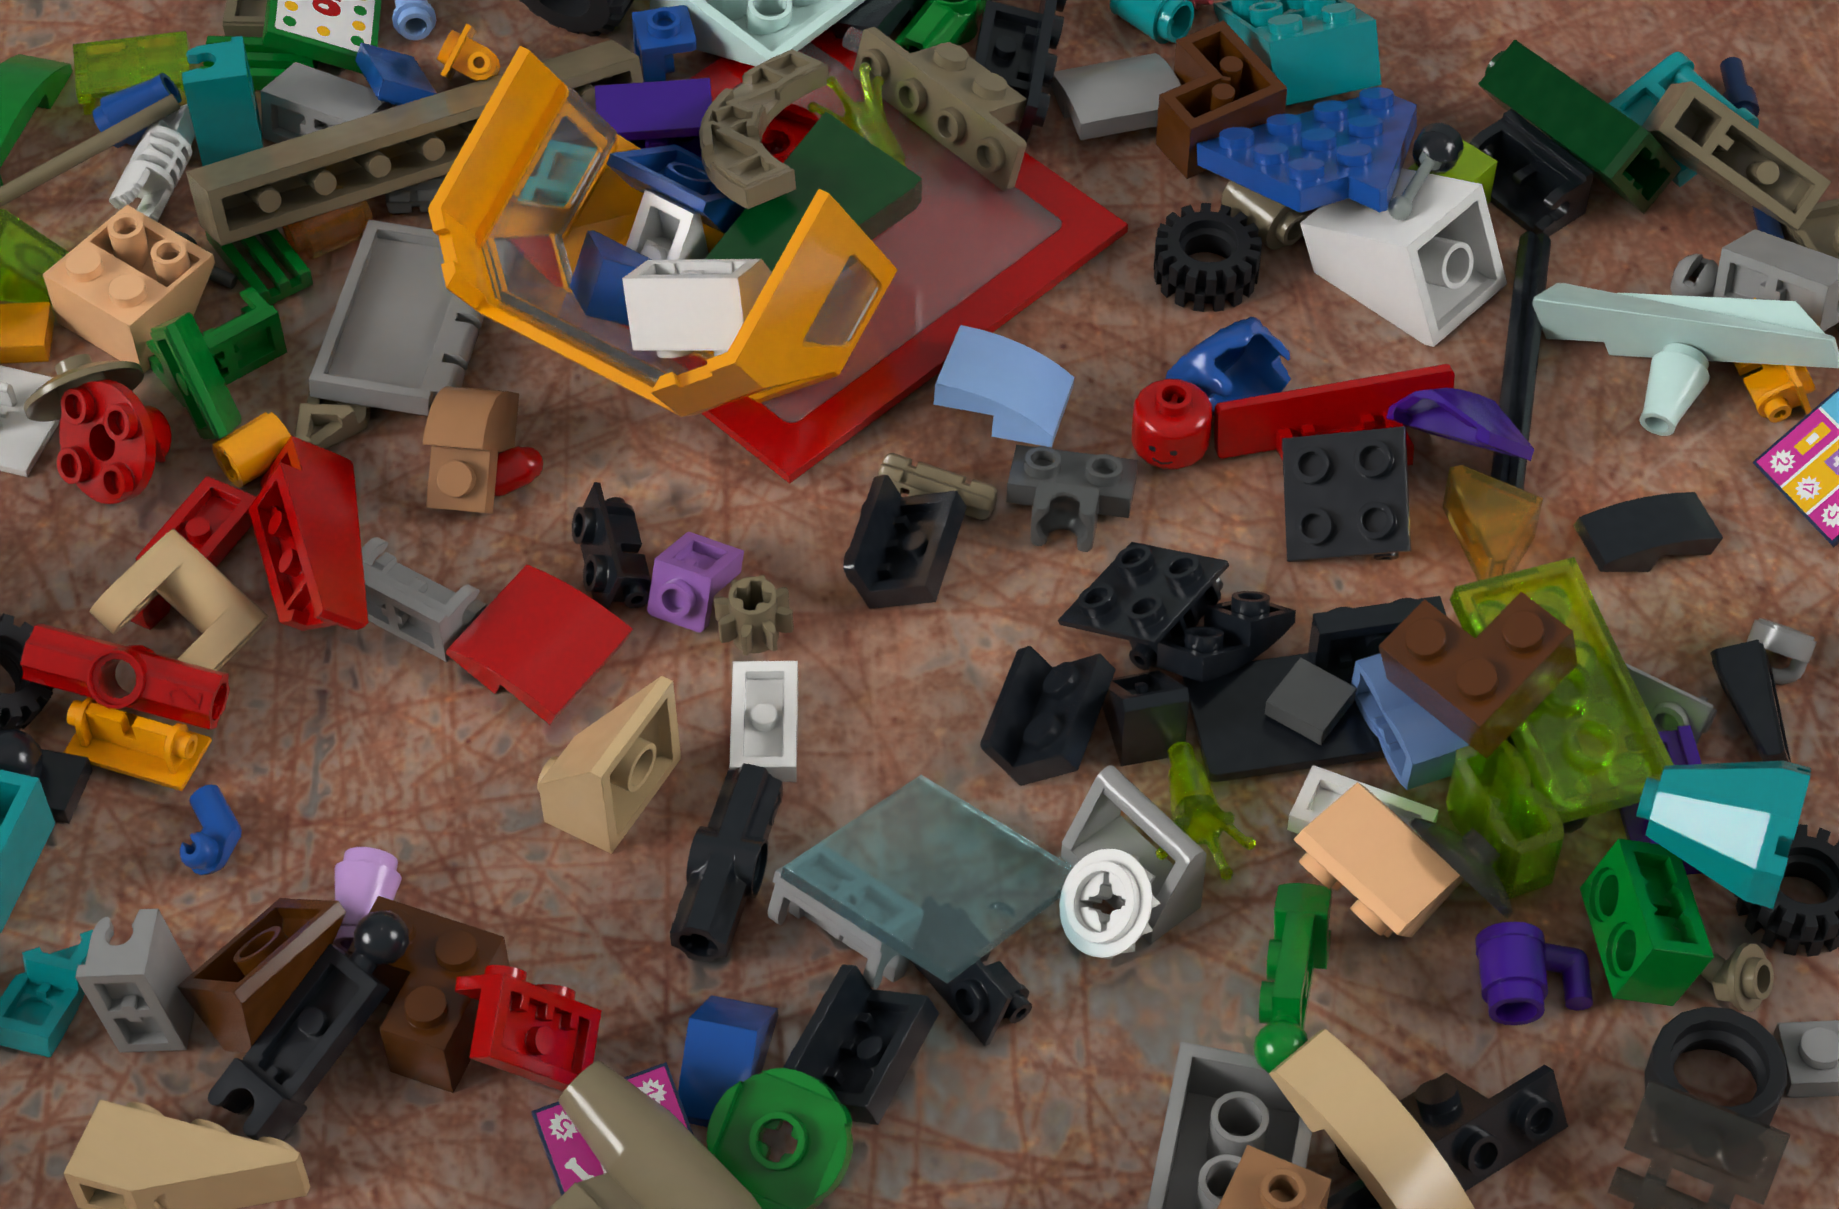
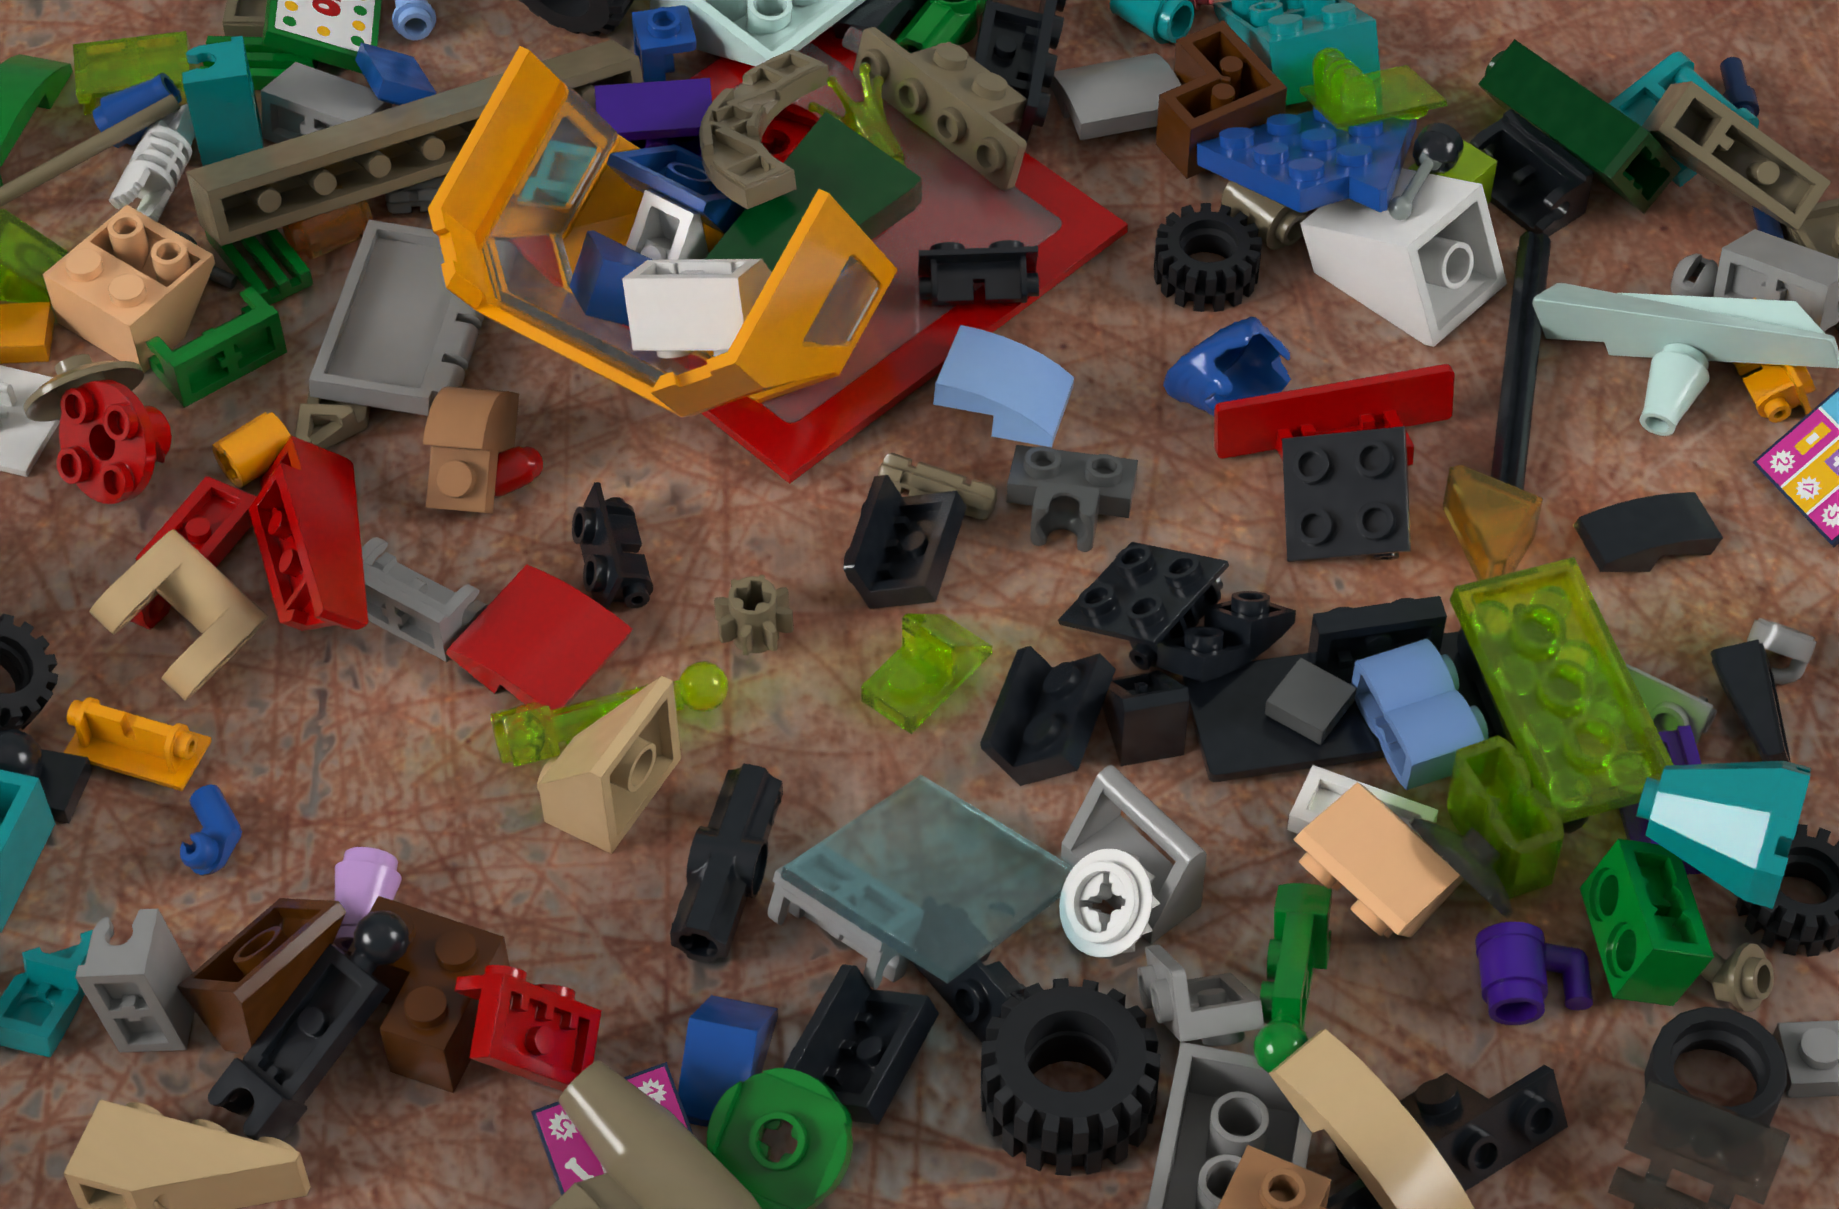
red piece [20,623,230,730] -> none
green slope [150,312,242,440] -> none
light orange hinge [437,23,500,81] -> none
medium lavender bracket [647,531,744,633] -> none
white plate [729,661,798,782] -> none
red head [1131,379,1212,470] -> none
clear neon green piece [1155,742,1256,880] -> none
reddish brown brick [1379,591,1578,759] -> none
dark purple slope [1386,388,1534,461] -> none
none -> clear neon green plate [490,661,729,767]
none -> clear neon green slope [861,613,992,734]
none -> black hinge [918,240,1039,306]
none -> black tyre [980,978,1161,1176]
none -> light grey bracket [1137,944,1264,1046]
none -> clear neon green hinge [1300,47,1447,131]

